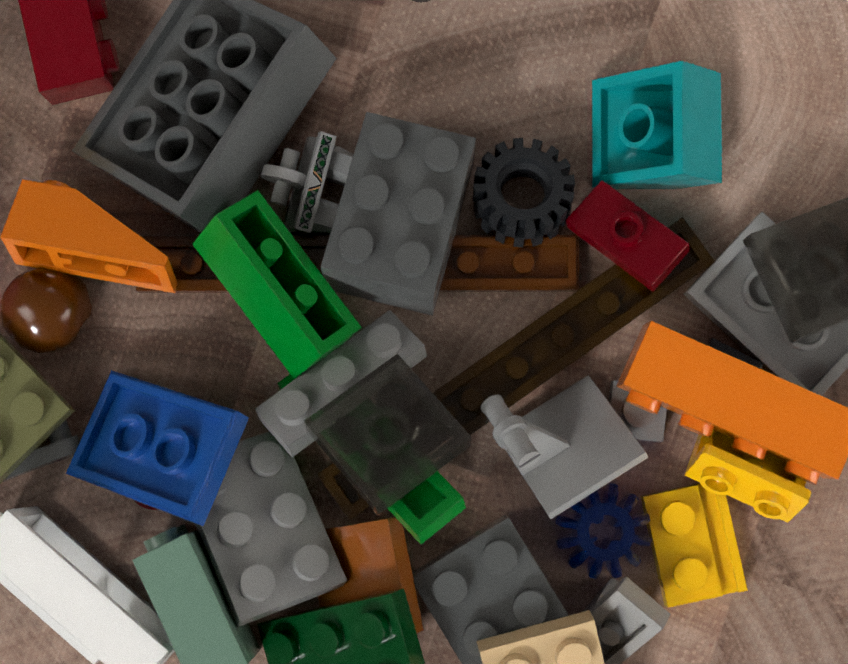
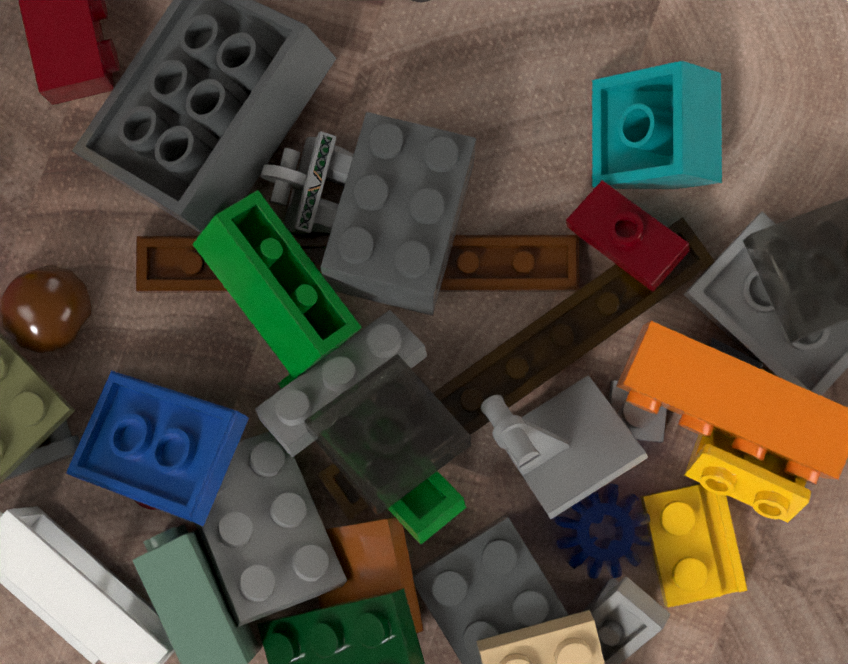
orange slope [0,179,178,293] -> none
black tyre [472,138,575,248] -> none

